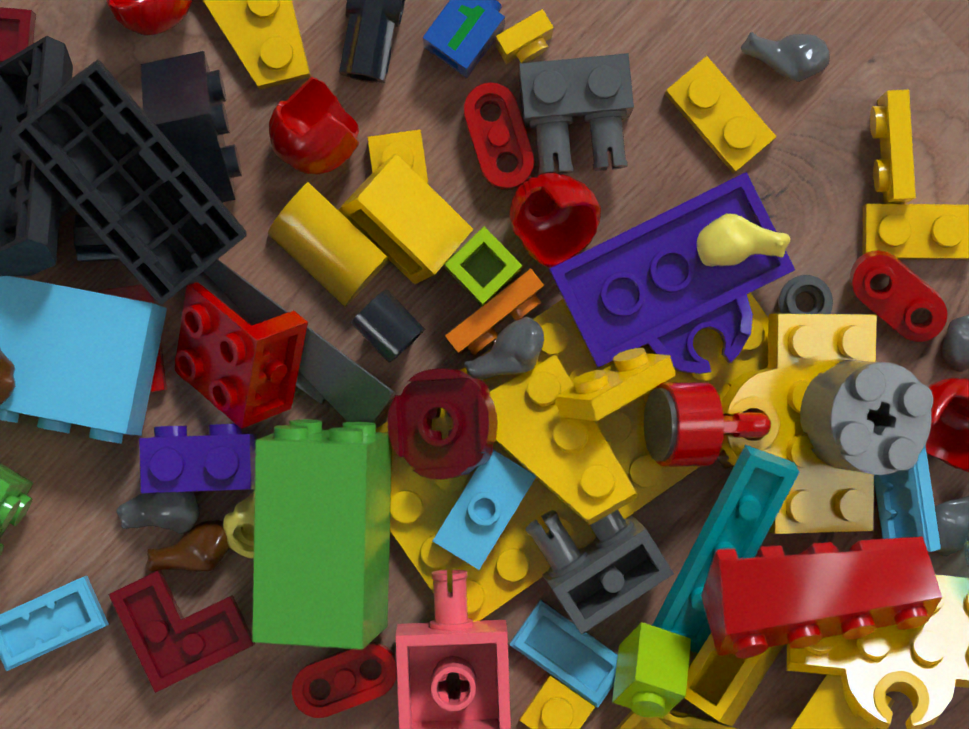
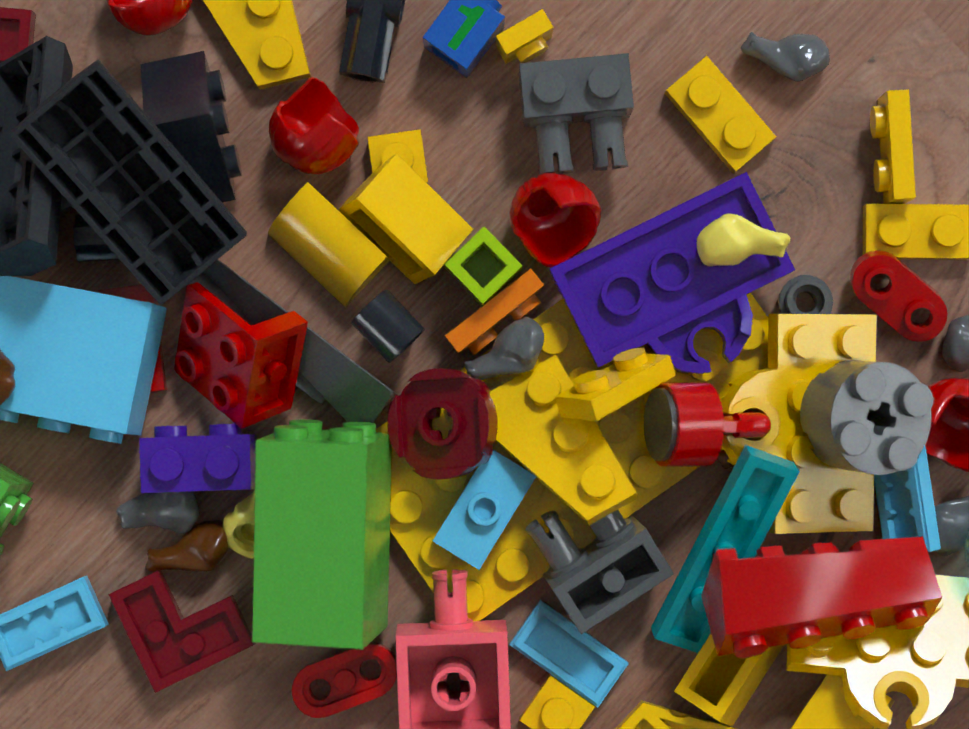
red plate [464,83,534,190] -> none
lime brick [612,622,691,718] -> none

